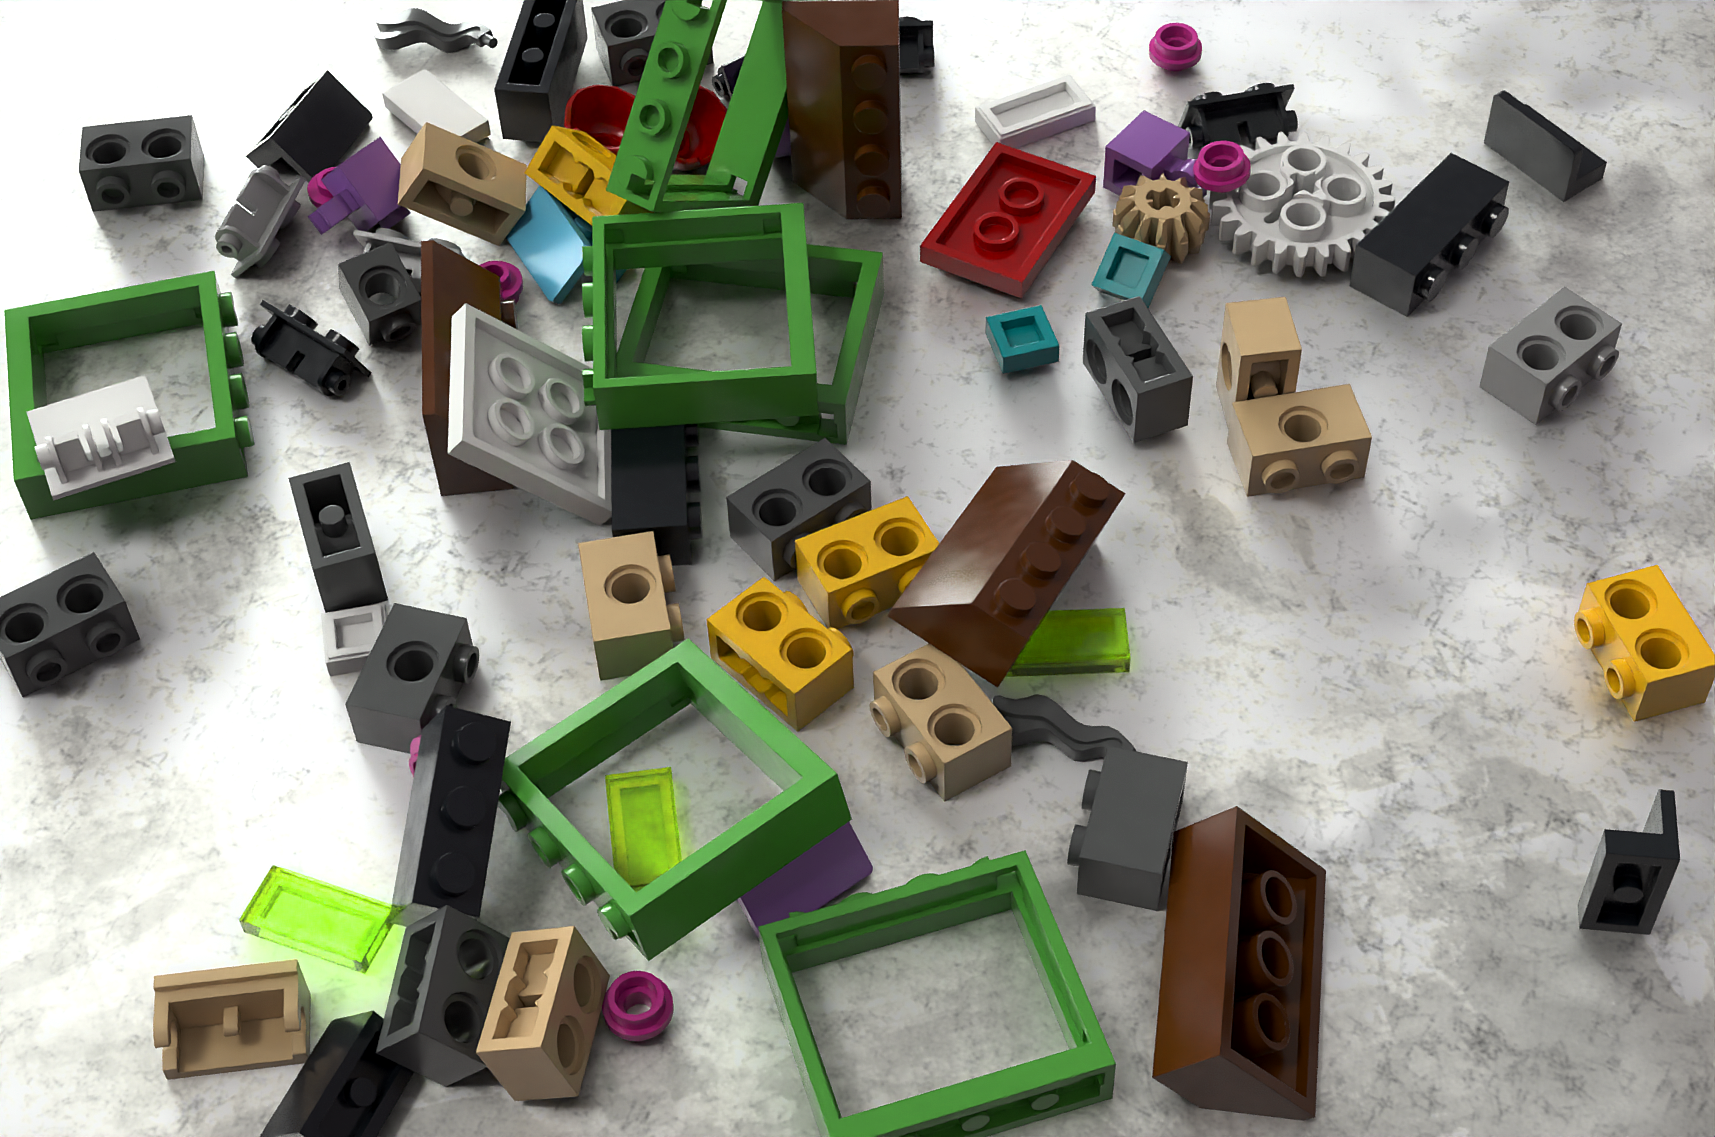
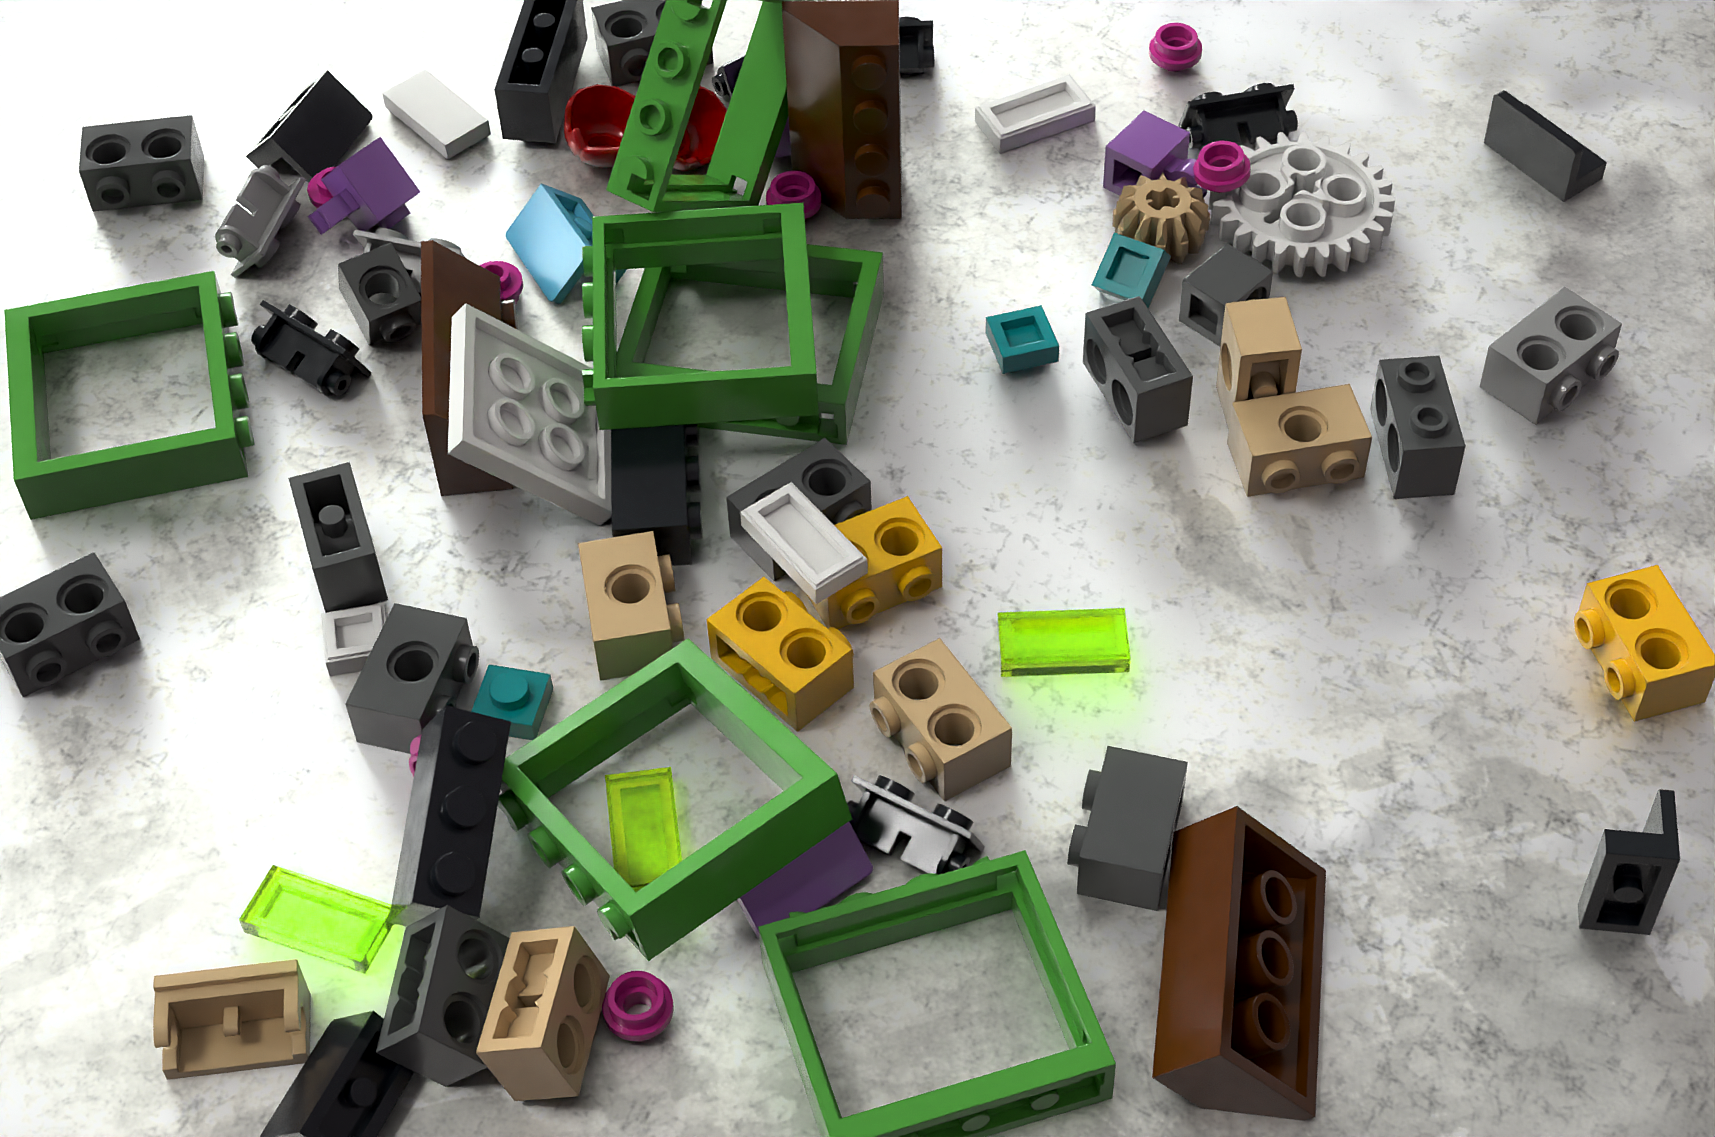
white hinge [27,375,176,500] -> none
dark grey hair [374,8,498,53] -> none
tan brick [398,122,527,246] -> none
yellow brick [524,125,654,226] -> none
reddish brown slope [887,460,1126,688] -> none
red plate [920,142,1096,299] -> none
dark grey hair [991,694,1136,762] -> none
black brick [1349,153,1509,317] -> none
none -> teal plate [471,664,553,740]
none -> white tile [740,482,868,604]
none -> dark pink plate [766,171,821,219]
none -> hinge [847,775,985,875]
none -> dark grey brick [1179,243,1273,346]
none -> dark grey brick [1370,356,1466,499]

